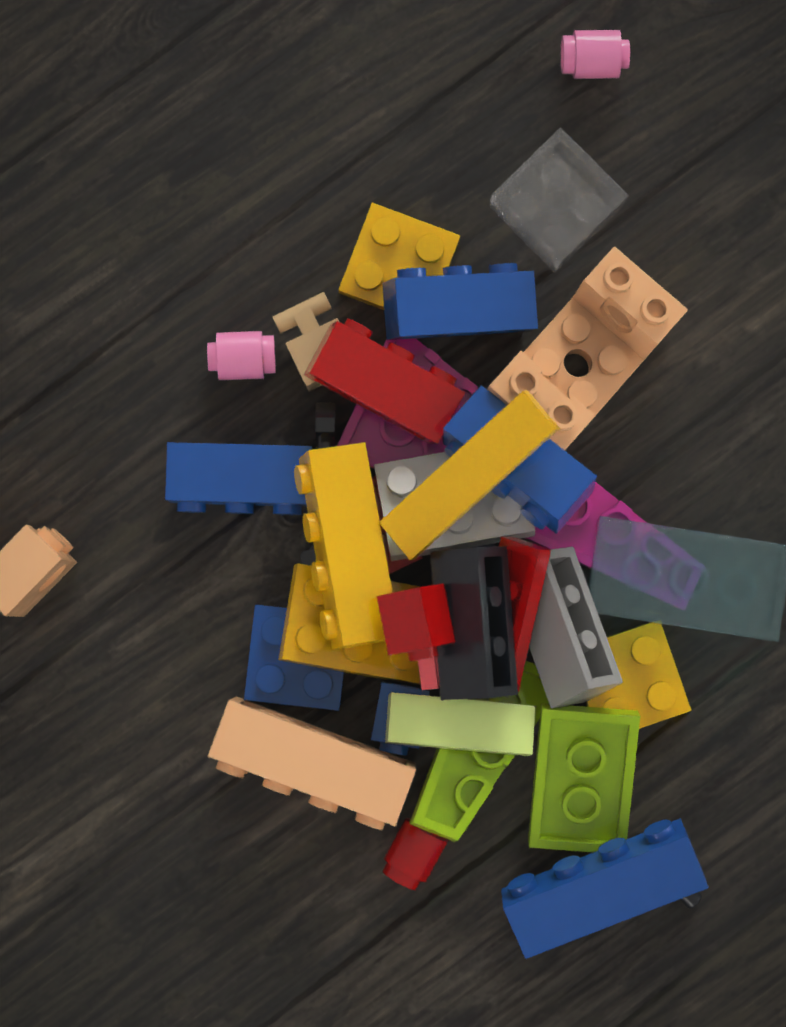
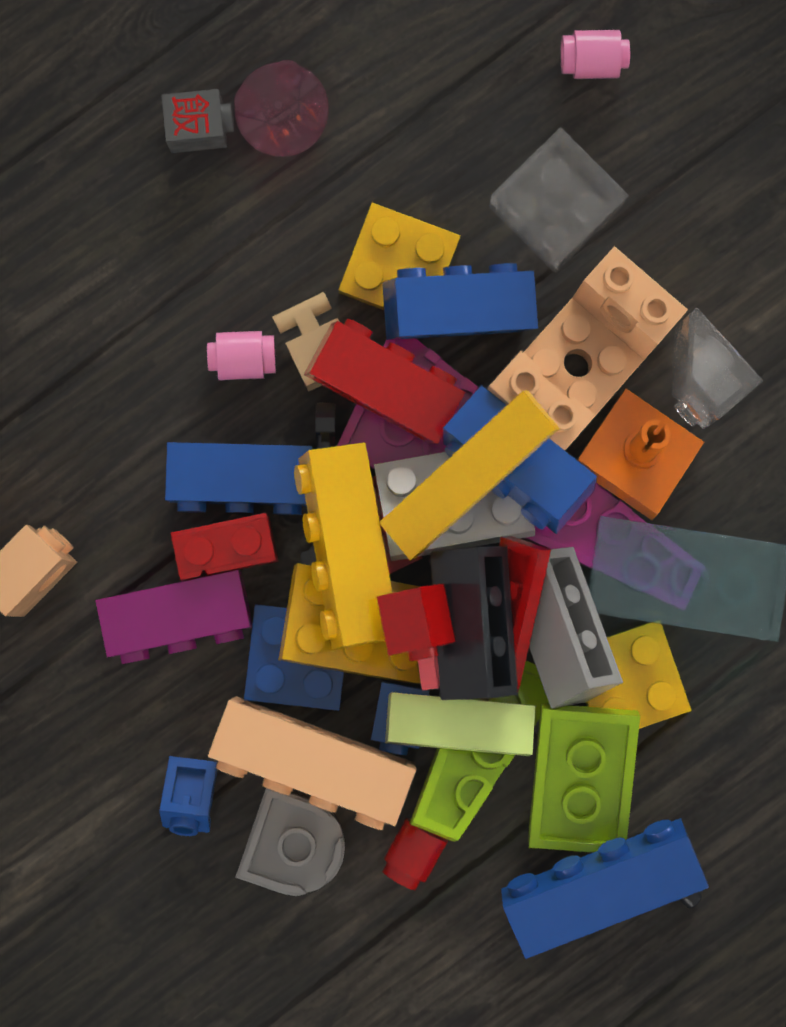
none -> magenta brick [95,570,253,664]
none -> blue bracket [159,756,218,836]
none -> dark grey brick [161,89,234,153]
none -> red brick [171,513,279,581]
none -> clear pink dish [234,60,329,157]
none -> light grey tile [235,788,345,896]
none -> orange tile [577,389,704,520]
none -> clear slope [672,307,763,429]

